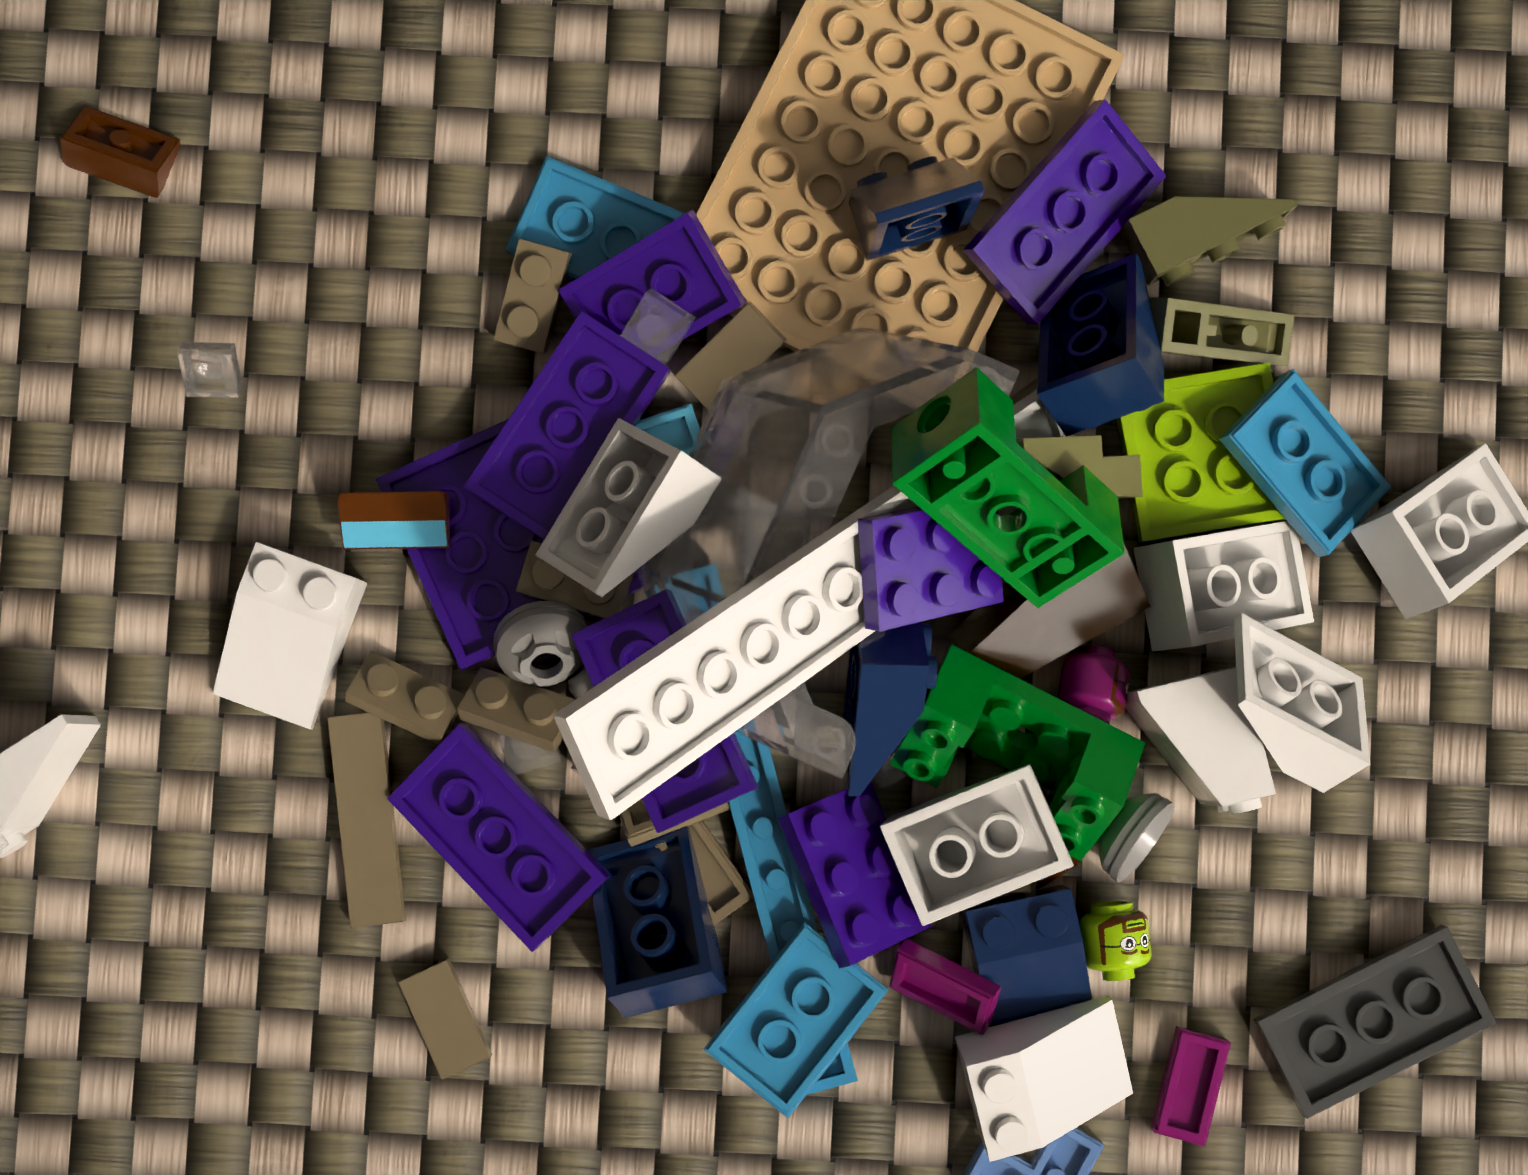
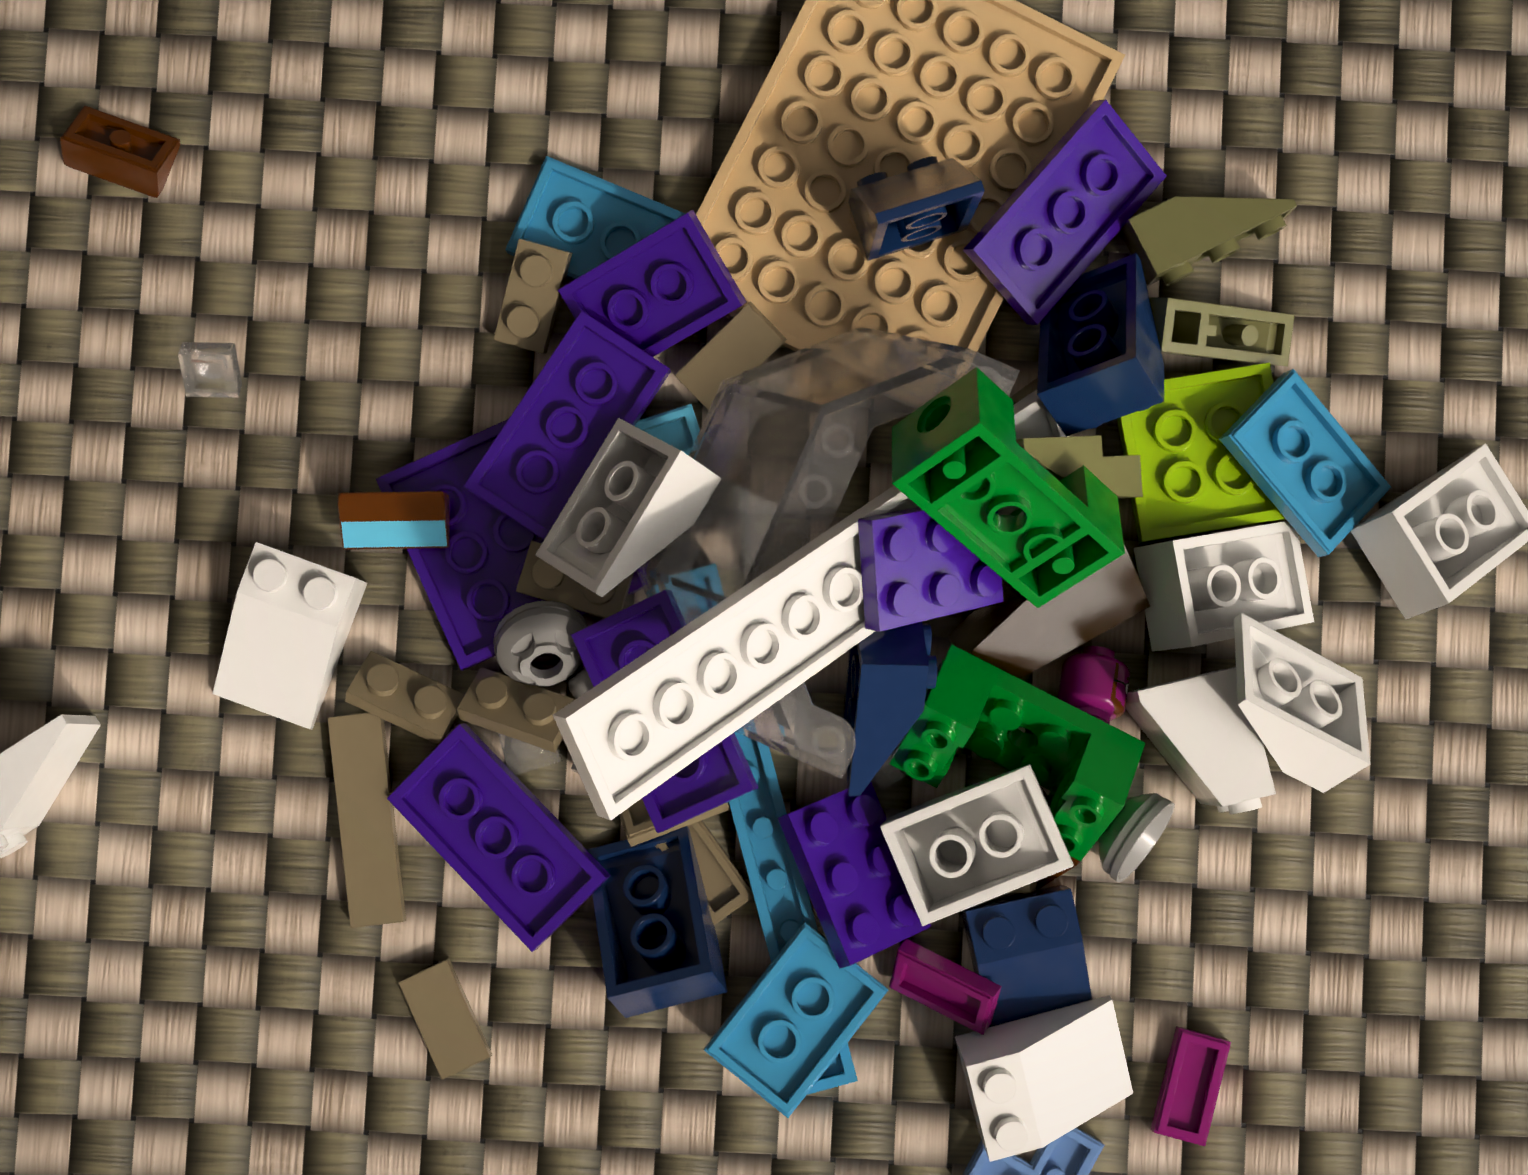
clear plate [620,288,696,365] -> none
lime head [1079,901,1152,981] -> none
dark grey plate [1253,925,1497,1119] -> none

